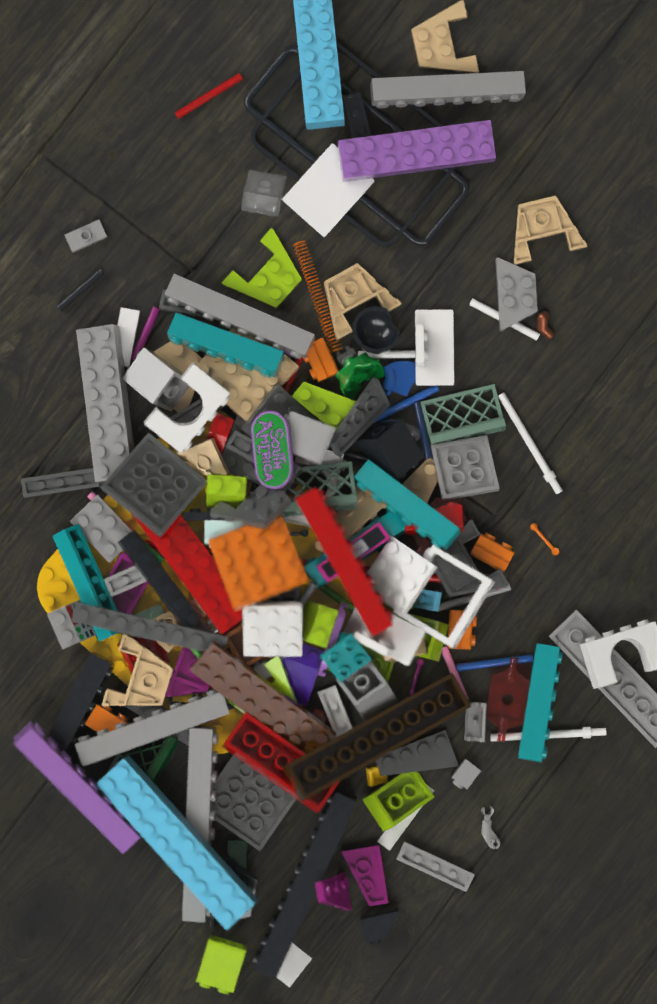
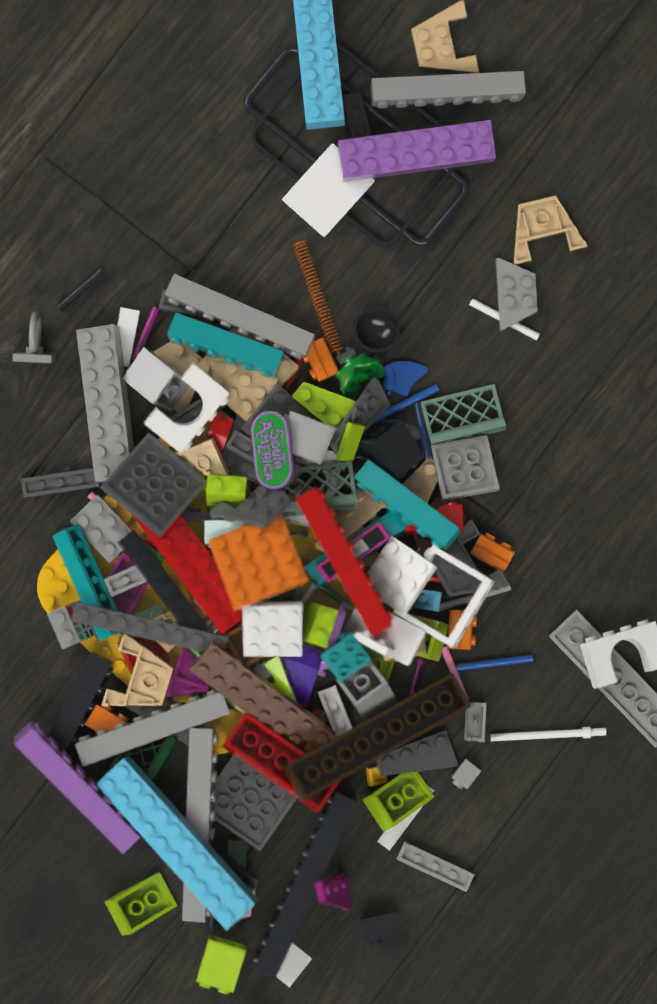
light grey plate [65,220,108,253] -> none
red bar [175,73,243,119] -> none
lime wing [222,228,302,308] -> none
clear slope [241,170,286,217] -> none
tan wing [324,263,401,340] -> none
magenta wing [341,845,388,906] -> none
white bar [358,350,415,358] -> none
white bracket [415,310,454,386] -> none
light grey arm [481,806,500,849] -> none
clear red plate [486,657,530,742] -> none
white bar [498,393,563,495] -> none
teal brick [518,643,563,763] -> none
orange hinge [530,523,559,555] -> none
copper arm [536,311,555,340] -> none
none -> light grey tile [13,311,56,363]
none -> lime slope [104,872,177,936]
none -> lime tile [335,422,365,462]

